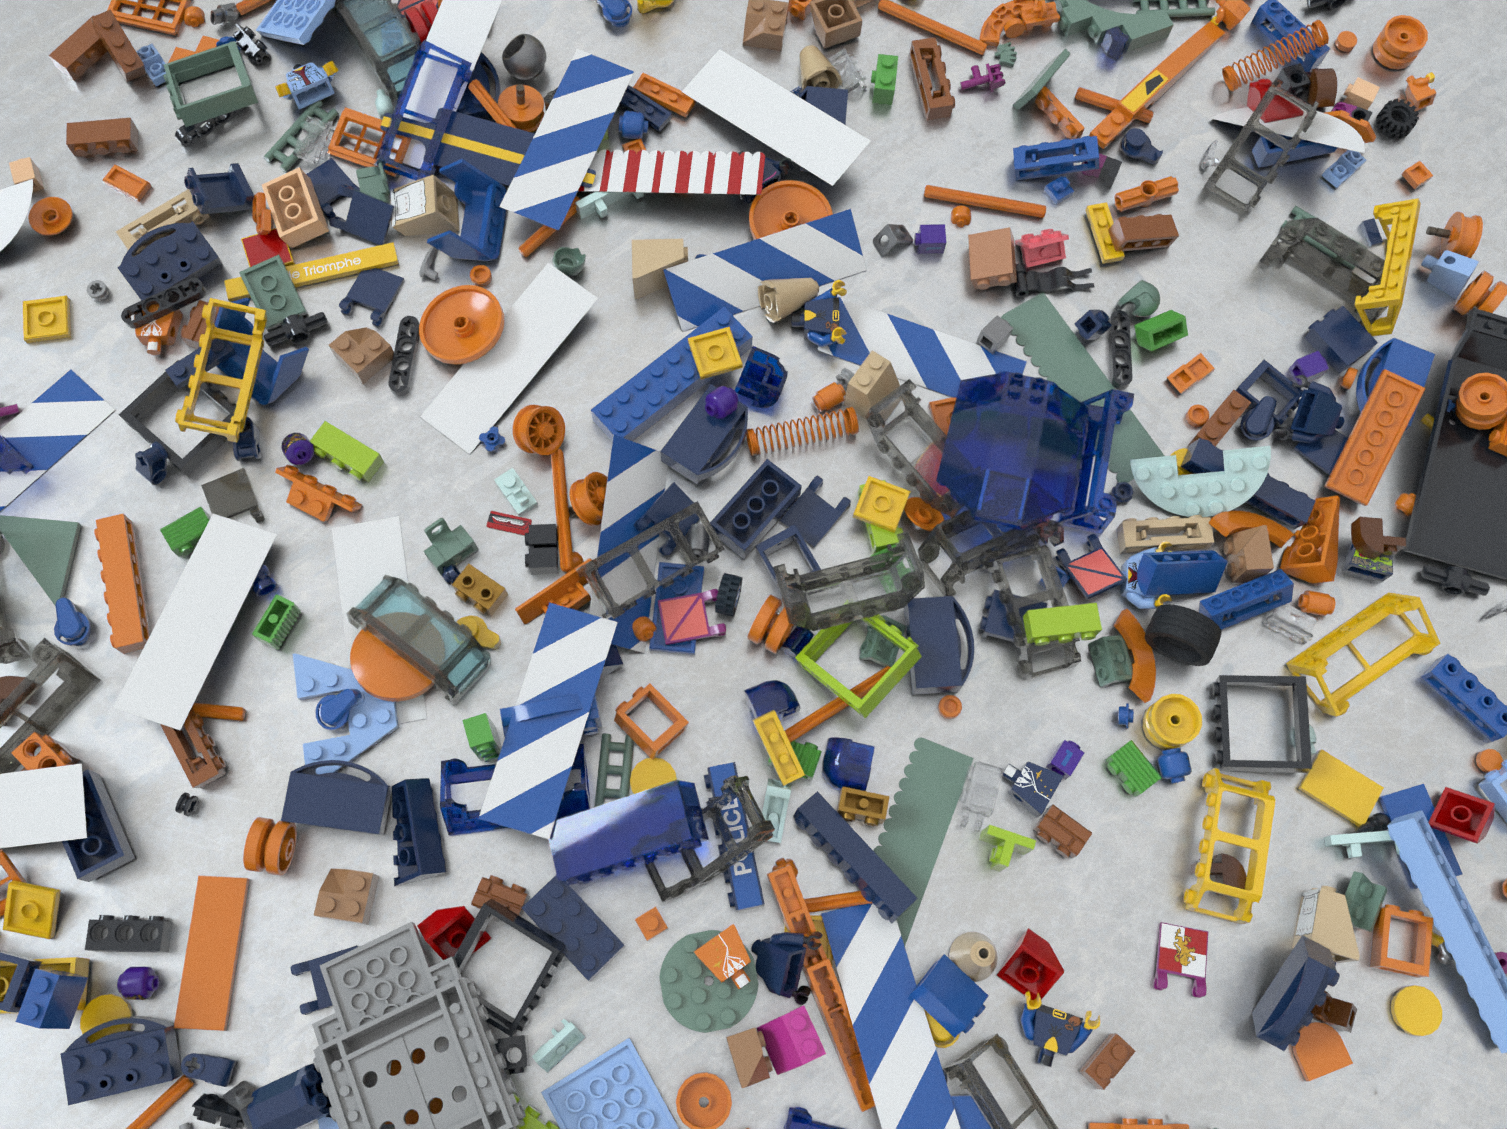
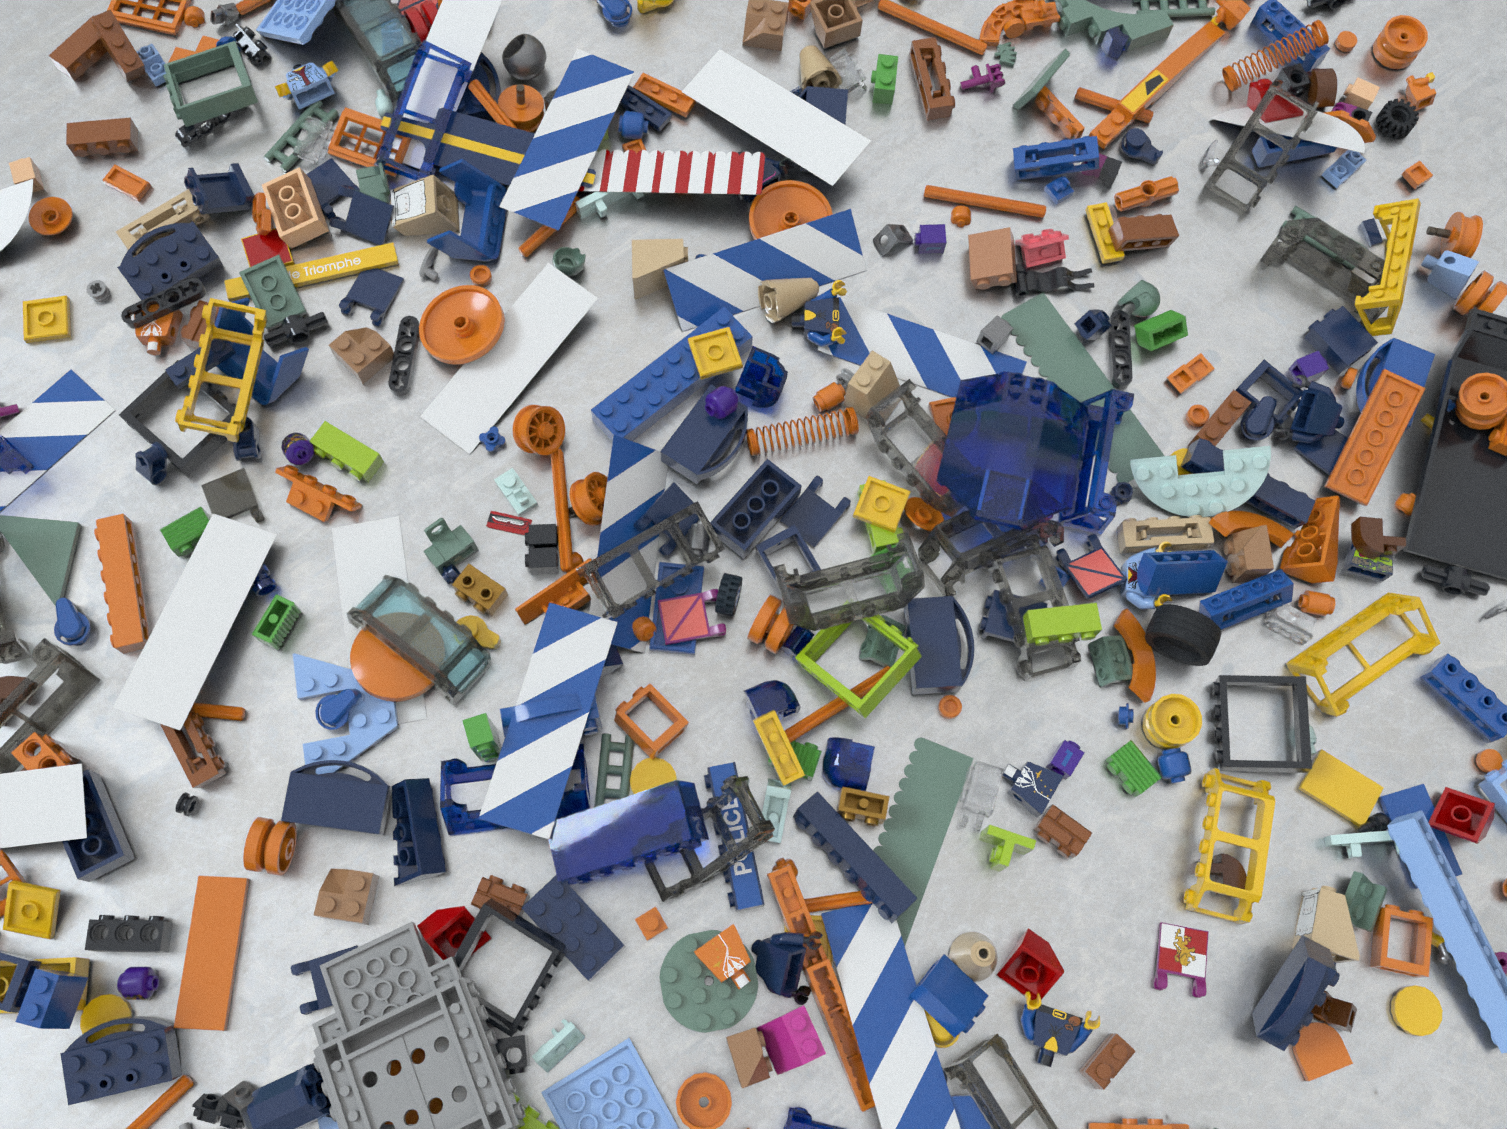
dark blue piece [181,1053,236,1087] -> none

